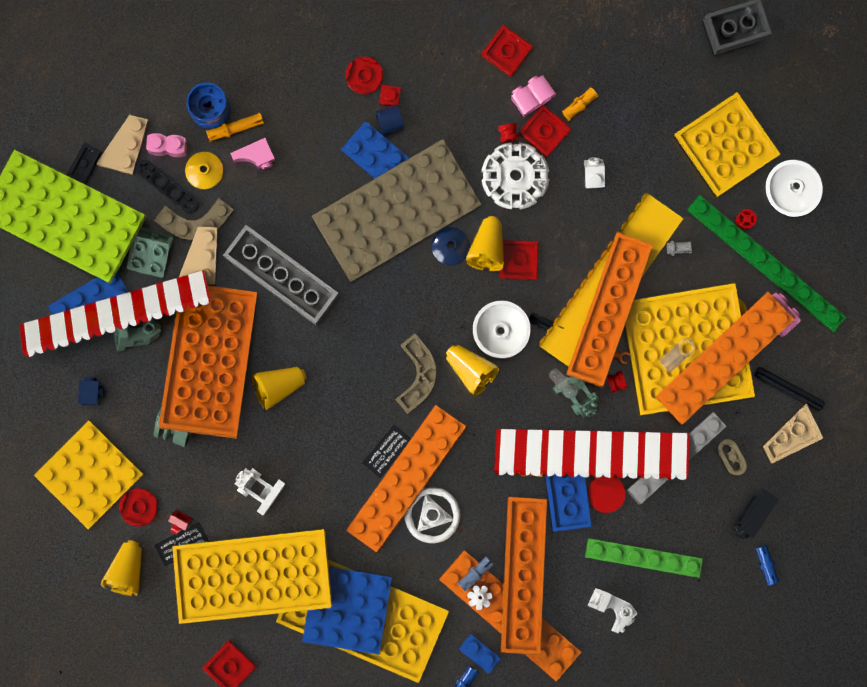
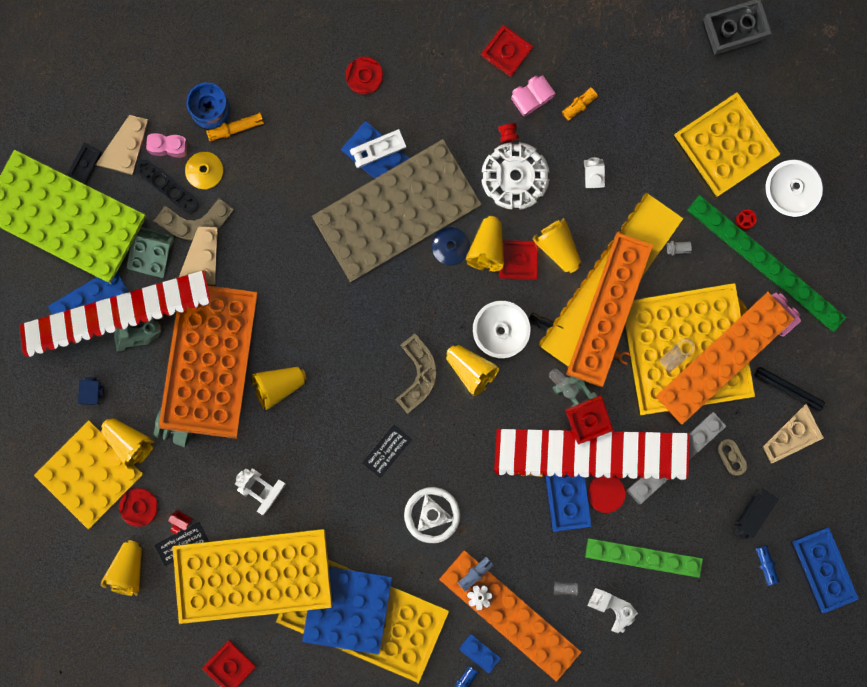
light grey brick [223,225,339,326] -> none
bright pink arch [230,138,276,170] -> none
orange plate [346,405,467,553] -> none
dark blue piece [375,104,405,135] -> none
red plate [379,85,401,106] -> none
orange plate [501,497,547,655] -> none
red tile [518,104,572,158] -> none
red wheel [607,371,627,393] -> none
none -> yellow cone [101,418,155,470]
none -> white plate [350,129,406,168]
none -> yellow cone [532,218,581,273]
none -> clear pin [554,581,578,597]
none -> red tile [565,395,614,445]
none -> blue plate [792,527,859,614]

